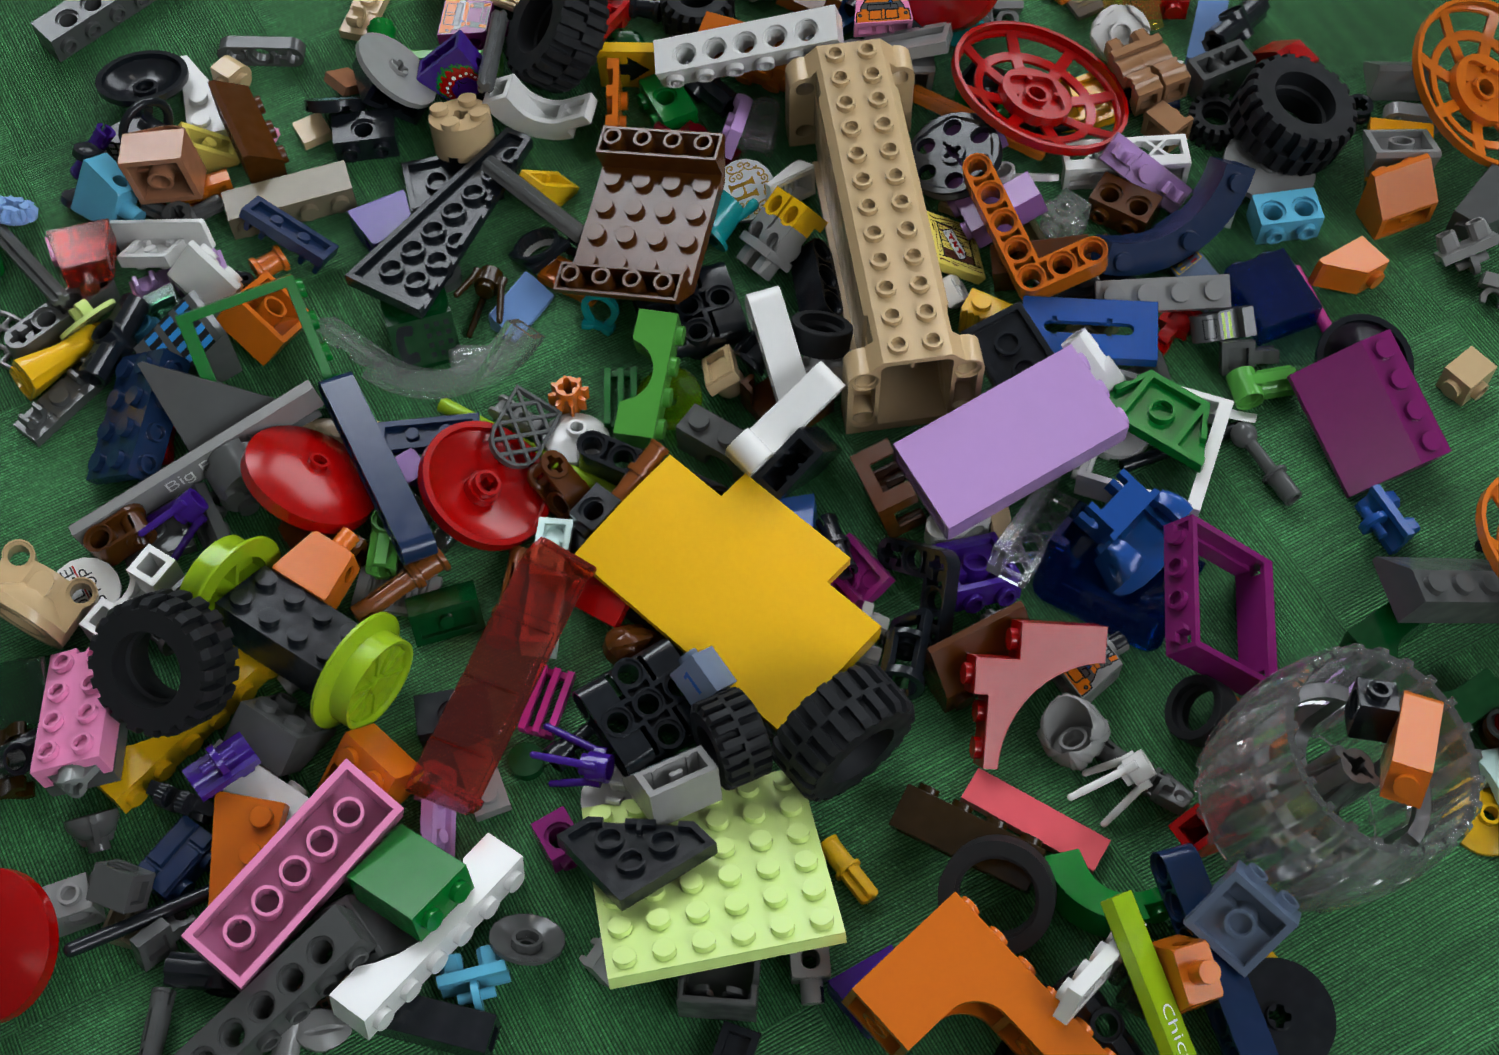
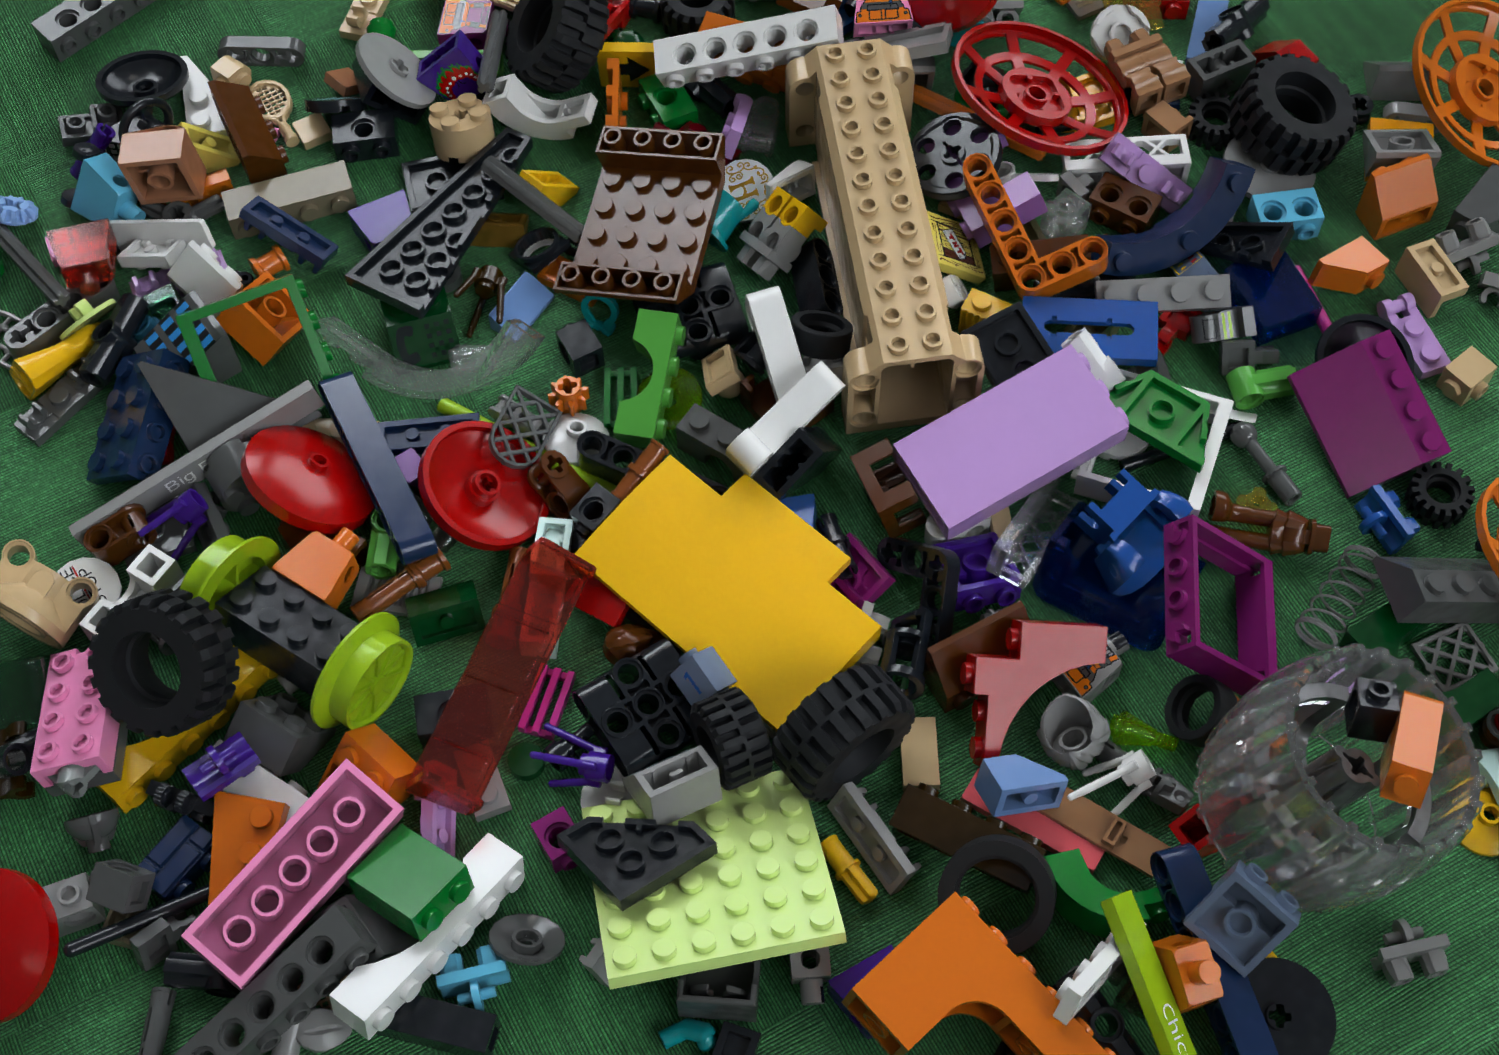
none -> dark grey slope [58,103,123,147]
none -> tan piece [249,79,300,148]
none -> pearl gold slope [470,213,529,248]
none -> black brick [556,319,605,378]
none -> teal arm [658,1018,718,1052]
none -> light grey plate [827,781,921,895]
none -> tan tile [900,717,940,791]
none -> medium blue slope [974,754,1069,818]
none -> medium nougat piece [1038,787,1170,878]
none -> light grey tile [1056,170,1095,216]
none -> clear neon green cone [1109,709,1178,752]
none -> black wing [1199,222,1295,272]
none -> reddish brown piece [1208,490,1332,556]
none -> clear yellow plate [1236,487,1278,511]
none -> light grey piece [1294,545,1379,651]
none -> light grey hips [1370,918,1451,987]
none -> lavender plate [1377,292,1451,380]
none -> tan panel [1395,238,1469,319]
none -> black tyre [1404,462,1475,529]
none -> light grey window [1409,623,1499,692]

